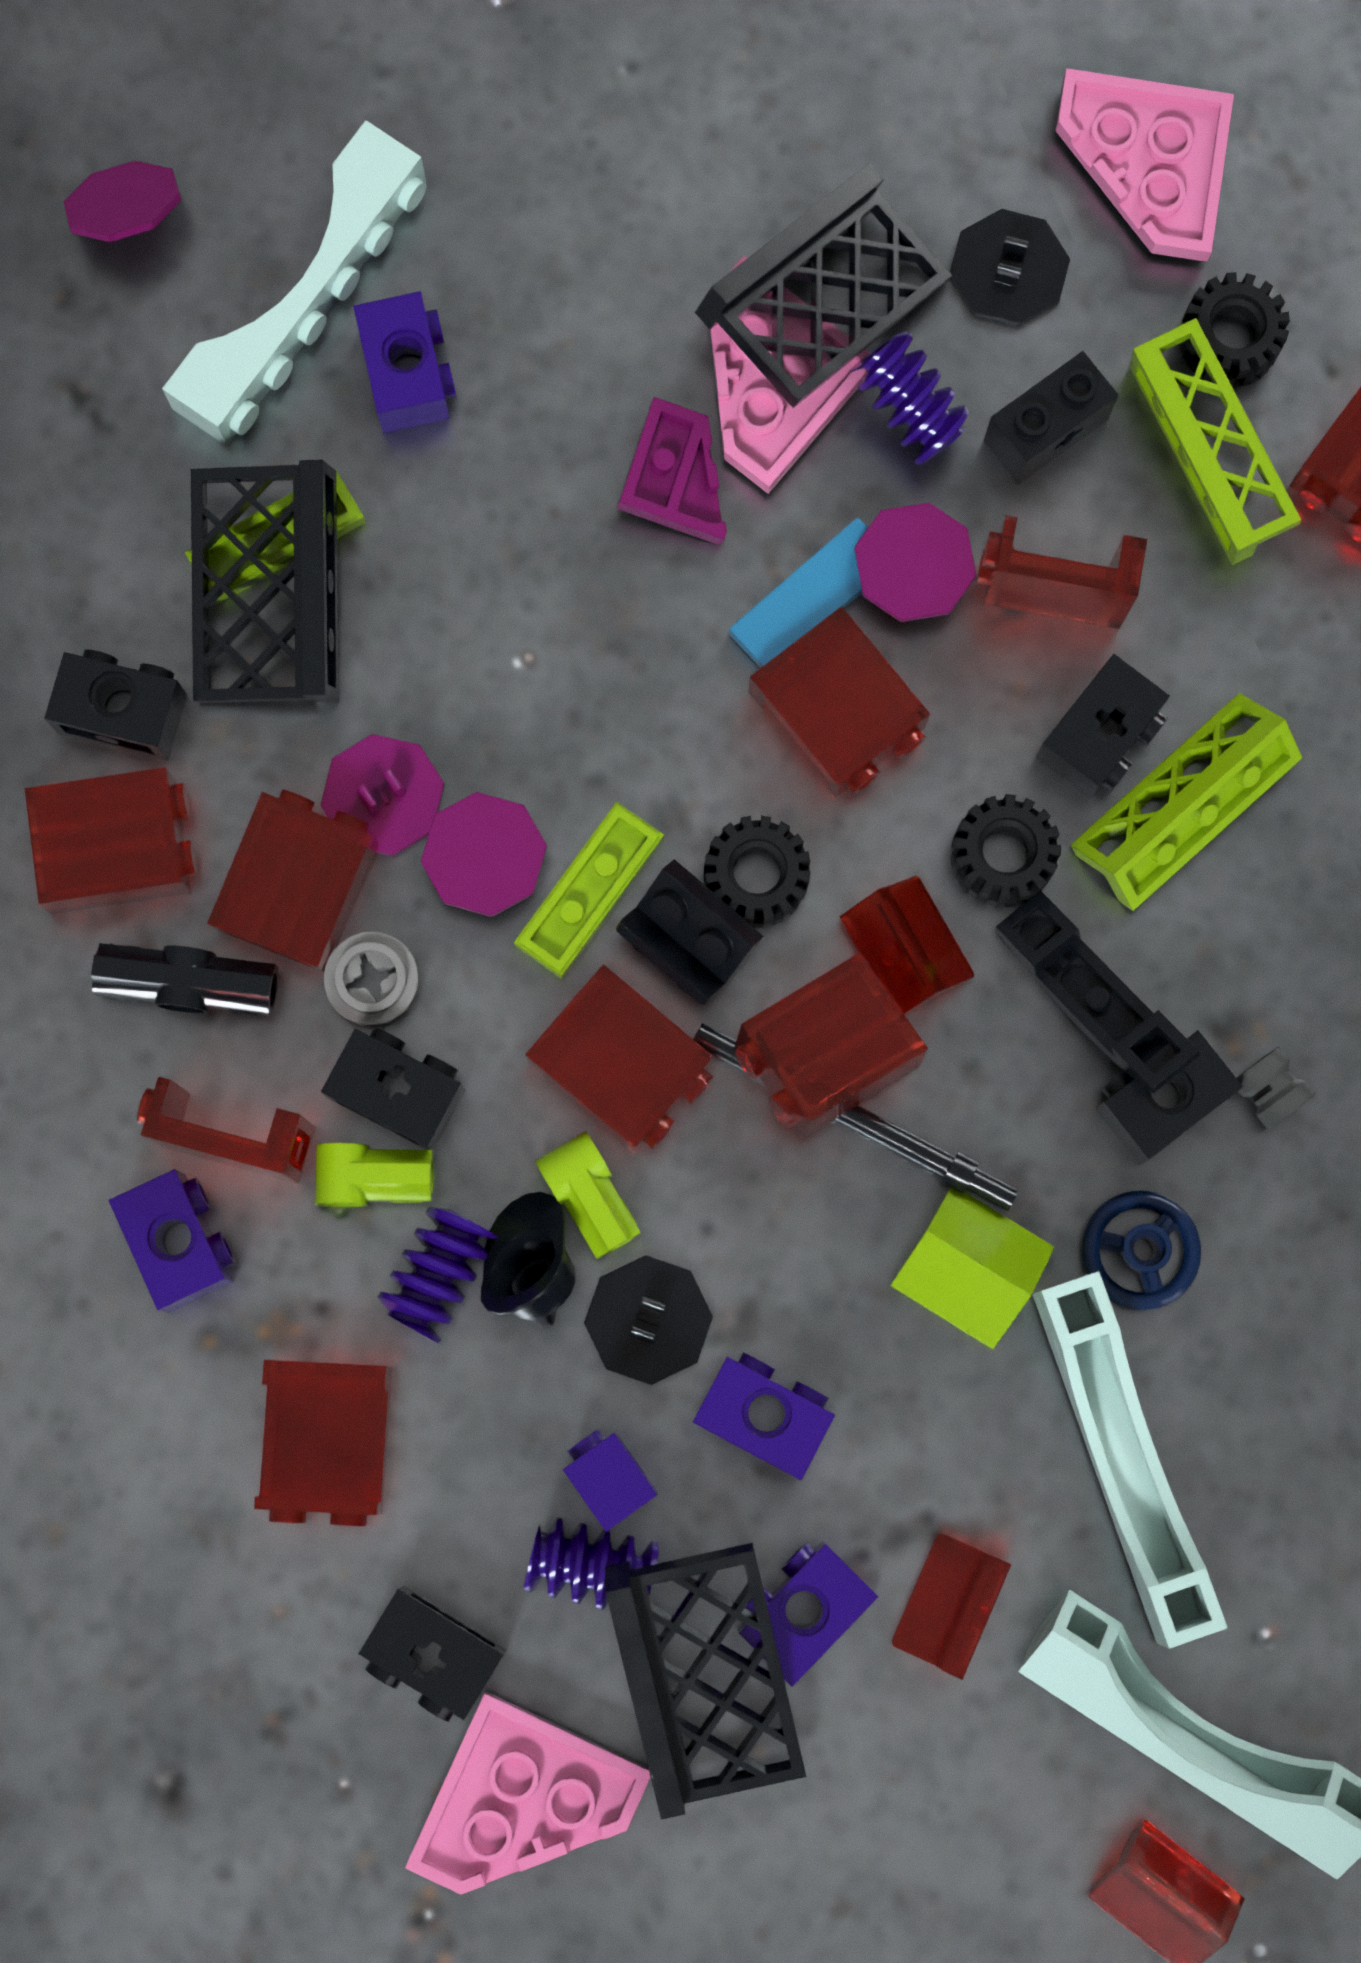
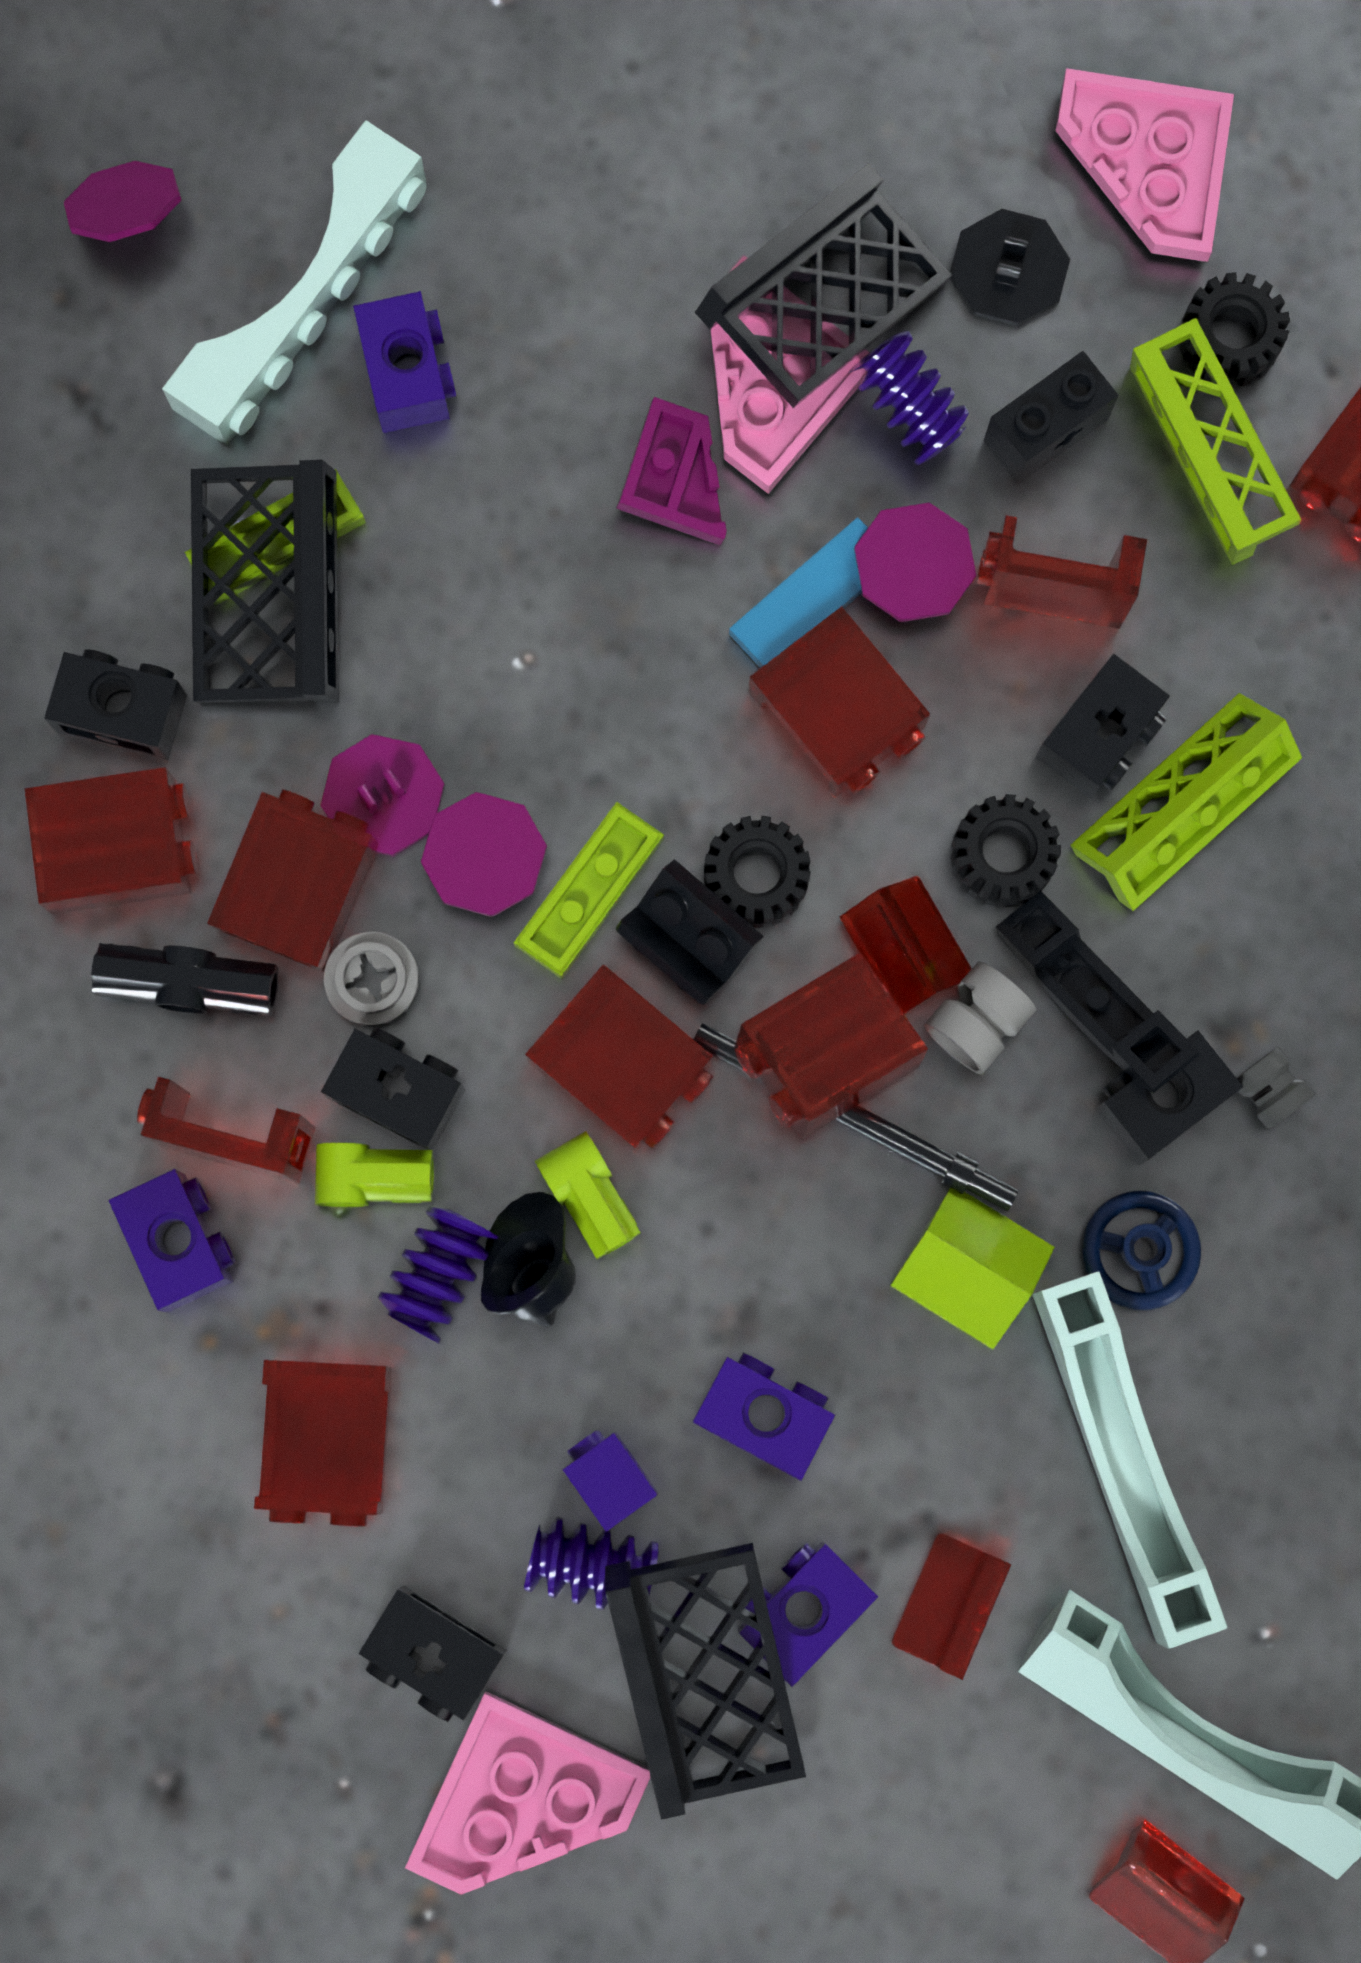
black piece [584,1255,713,1385] -> none
none -> light grey wheel [924,961,1037,1075]

